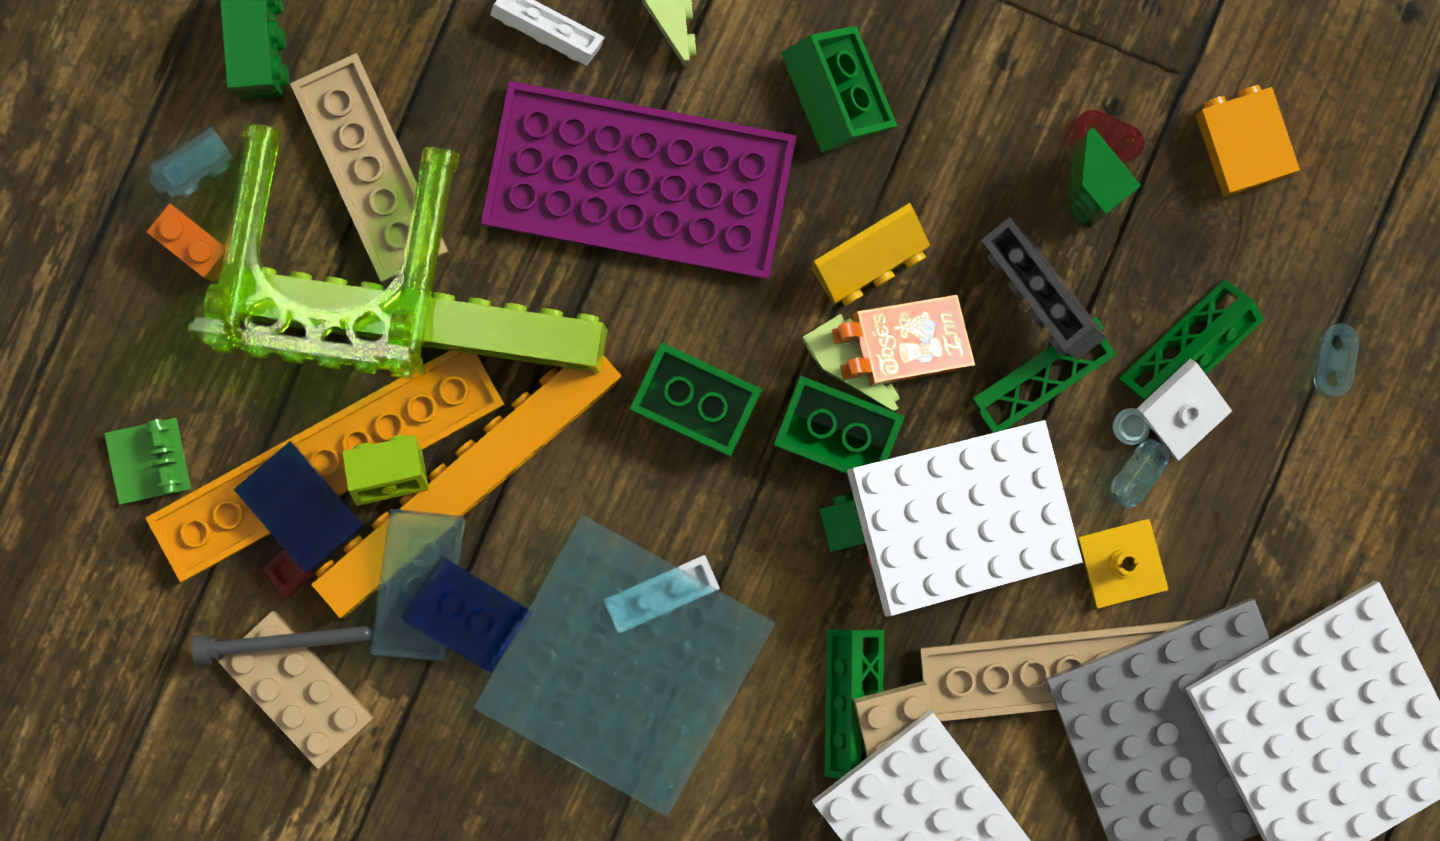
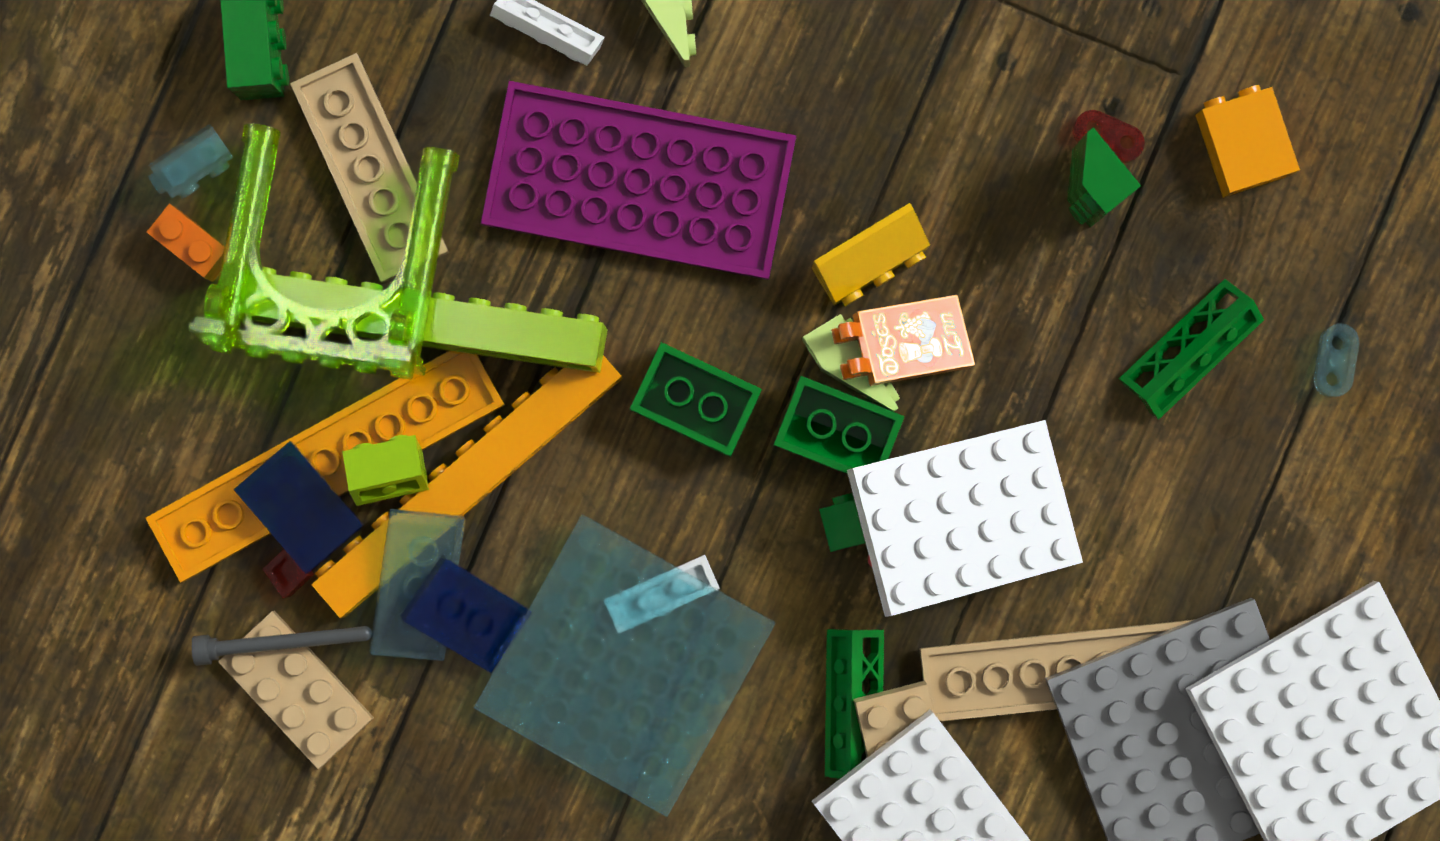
bright green hinge [104,418,191,505] -> none
green slope [781,26,897,154] -> none
green fence [970,316,1117,433] -> none
dark grey brick [981,217,1107,361] -> none
yellow tile [1077,519,1169,609] -> none
clear light blue plate [1111,439,1170,508] -> none
light aqua plate [1113,408,1150,445] -> none
white plate [1137,359,1232,461] -> none

